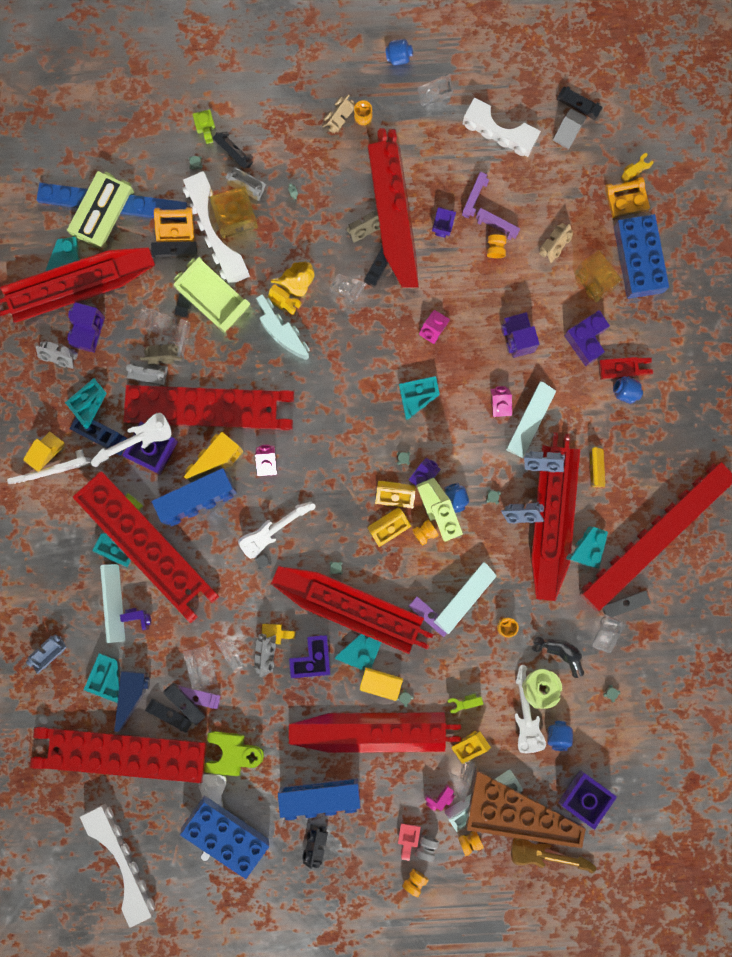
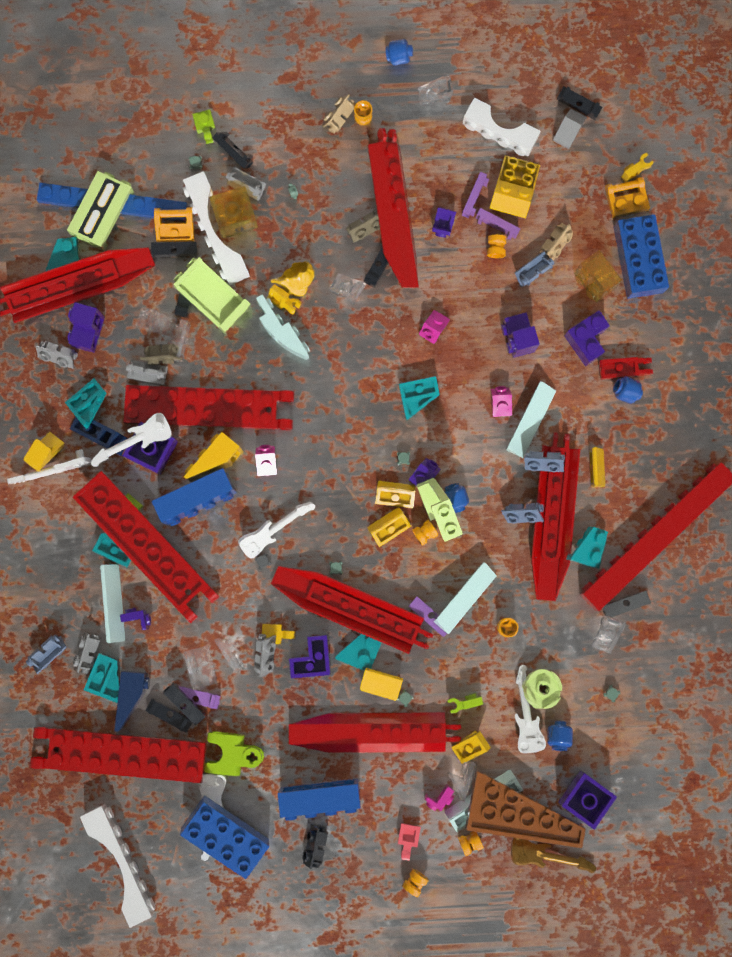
light grey wheel [415,835,440,862] -> none
sand green piece [486,489,501,505] -> none
black arm [532,637,584,678] -> none
none -> light grey hinge [72,632,100,674]
none -> yellow slope [490,155,540,218]
none -> sand blue hinge [514,251,554,287]

